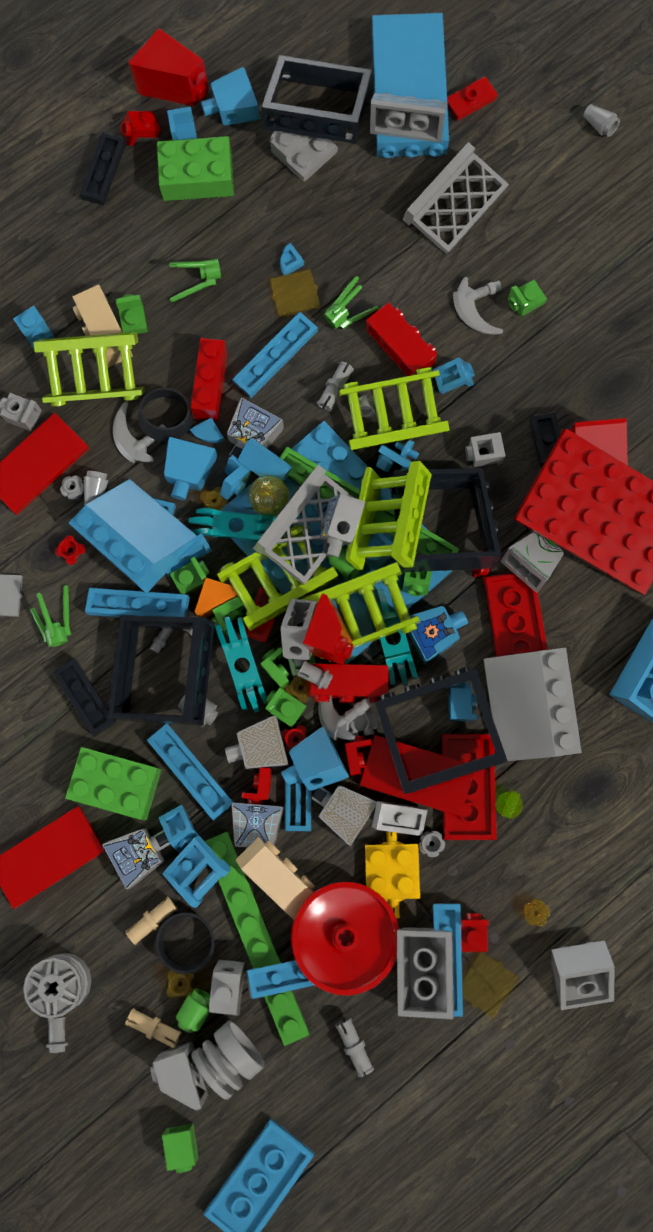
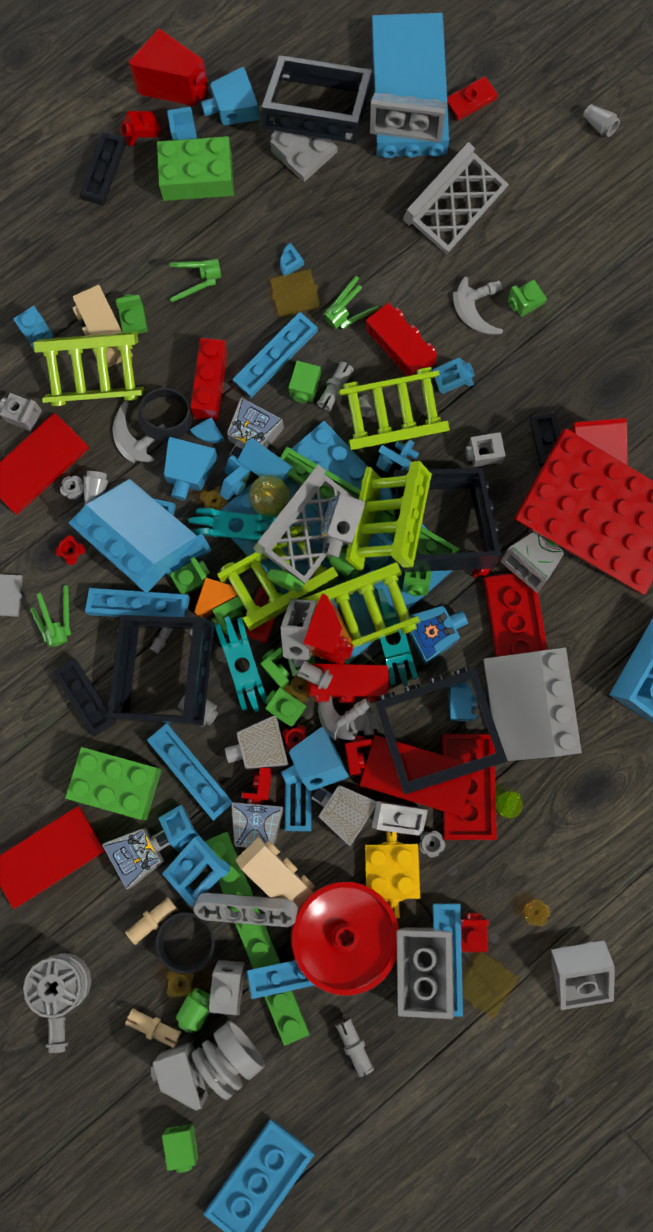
none -> light grey beam [194,893,298,927]
none -> bright green tile [267,569,304,593]
none -> bright green brick [289,361,321,403]

